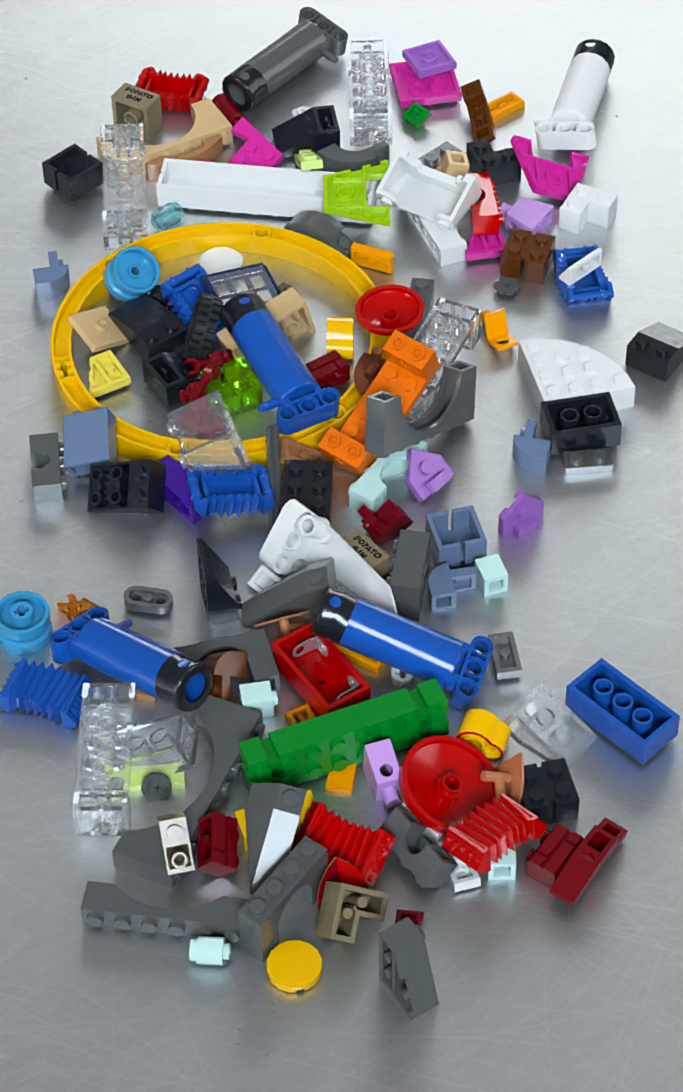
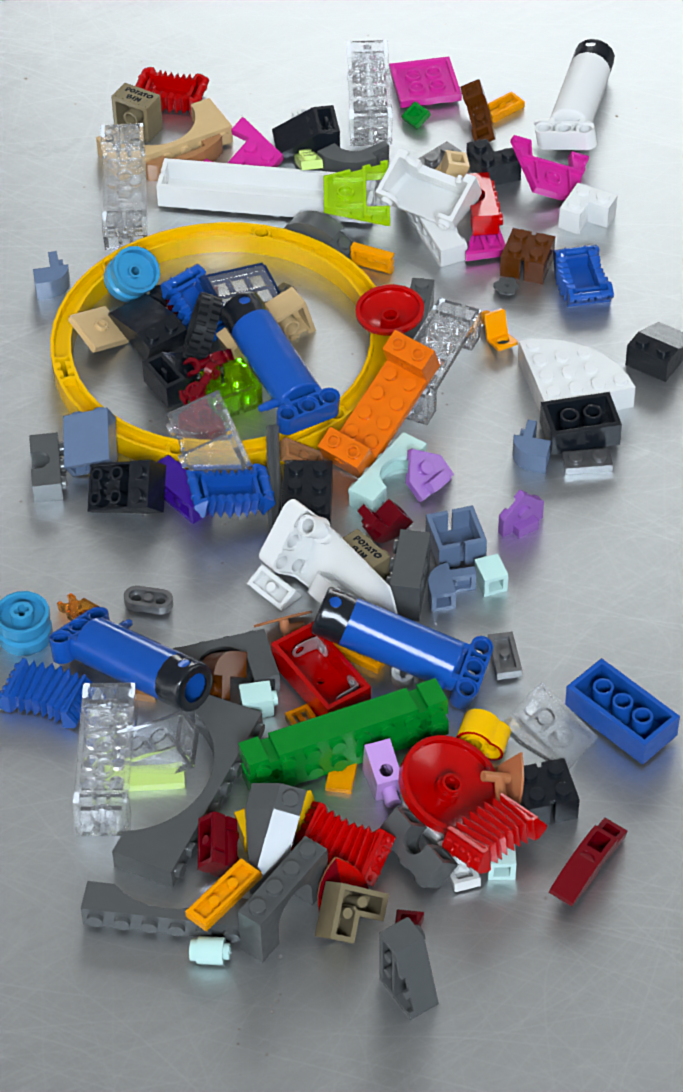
black piece [42,143,105,202] -> none
light yellow wing [89,350,131,398] -> none
dark grey piece [141,772,172,801] -> none
clear light blue brick [151,202,184,231] -> none
slope [156,812,195,875] -> none
black slope [196,538,242,625] -> none
white tile [199,246,243,275] -> none
dark red brick [212,93,248,128] -> none
dark grey piece [222,7,348,112] -> none
dark grey wedge [241,558,337,627] -> none
yellow tile [267,940,322,993] -> none
dark red brick [305,350,350,389] -> none
yellow piece [327,317,354,360] -> none
copper shield [354,348,387,395] -> none
dark grey arch [365,360,477,458] -> none
medium lavender plate [402,40,457,79] -> none
lavender torso [500,197,554,235] -> none
dark red brick [525,823,583,888] -> none
white slope [559,247,602,286] -> none
none -> light orange tile [185,858,262,932]

